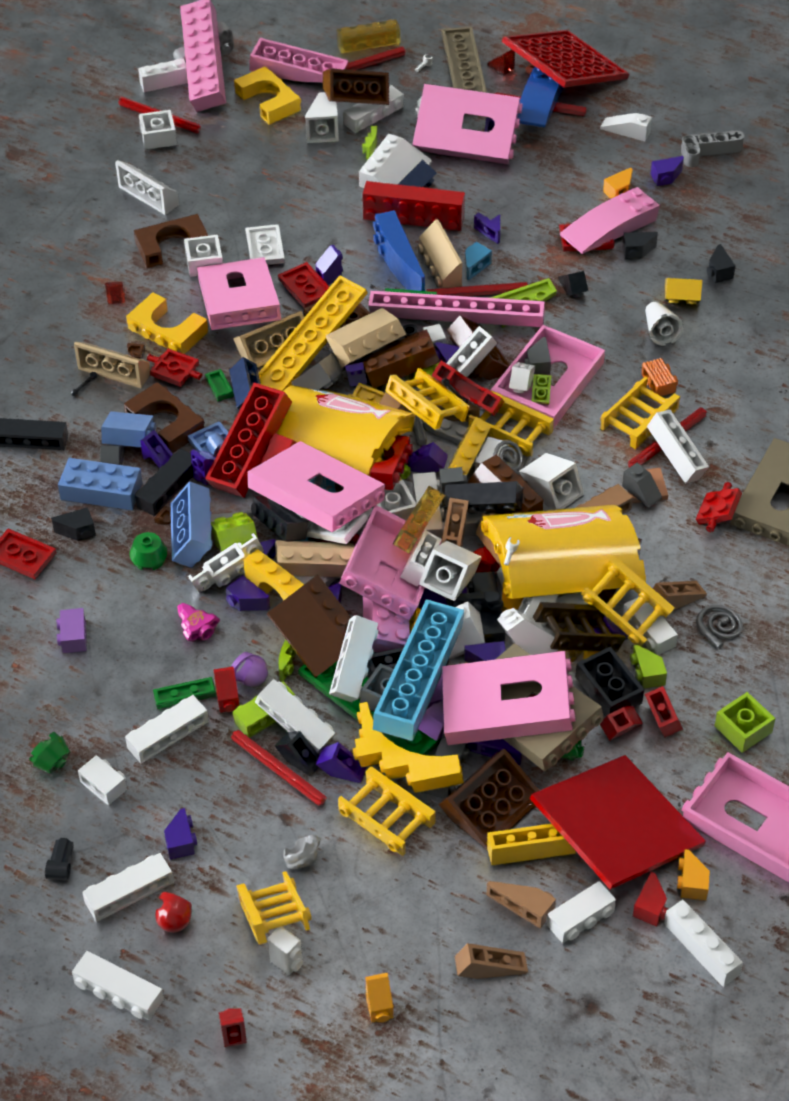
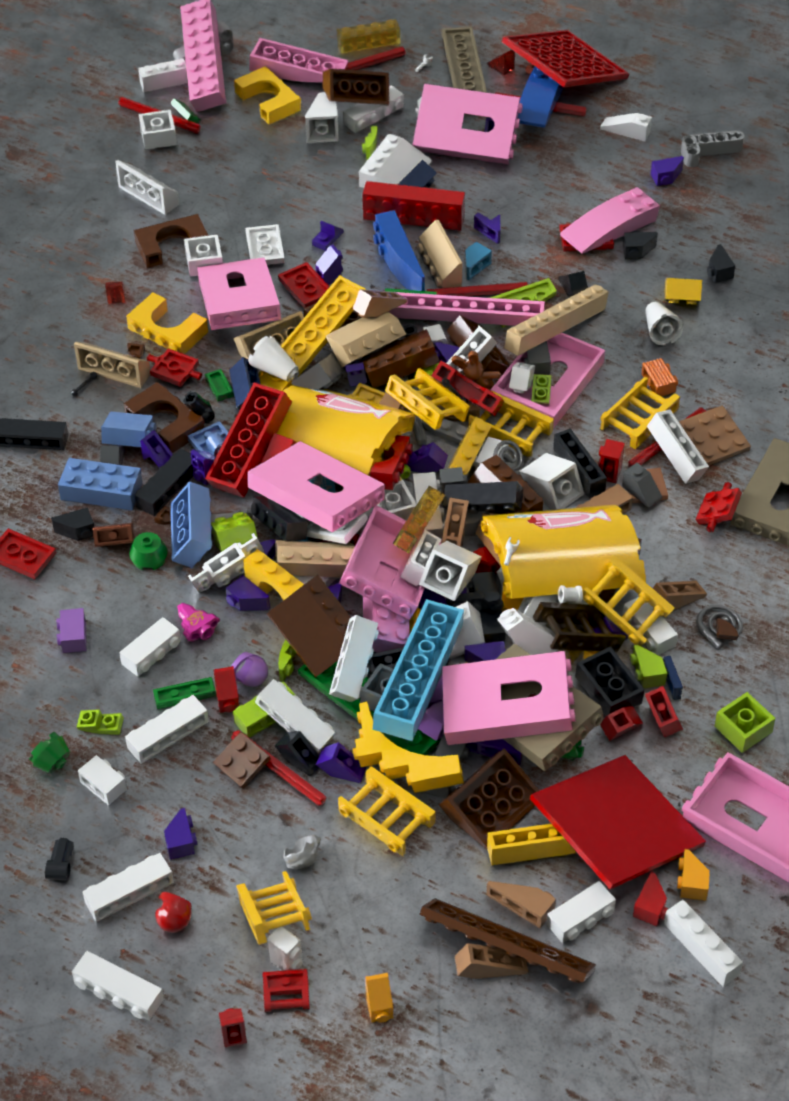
light orange slope [603,167,633,199] -> none
none -> lime slope [77,709,124,735]
none -> copper brick [93,522,135,547]
none -> white brick [119,617,181,677]
none -> tile [171,99,201,124]
none -> black piece [183,391,215,423]
none -> reddish brown plate [213,732,271,789]
none -> white cone [248,336,299,382]
none -> red plate [263,969,310,1012]
none -> dark purple slope [312,221,344,251]
none -> medium nougat slope [353,289,407,318]
none -> reddish brown plate [419,898,596,983]
none -> dark orange animal [452,350,501,391]
none -> tan brick [504,284,609,356]
none -> black brick [553,428,607,498]
none -> white bush [558,585,583,603]
none -> red brick [598,439,625,484]
none -> dark blue tile [663,655,683,700]
none -> medium nougat plate [678,405,751,466]
none -> reddish brown tile [716,618,738,640]

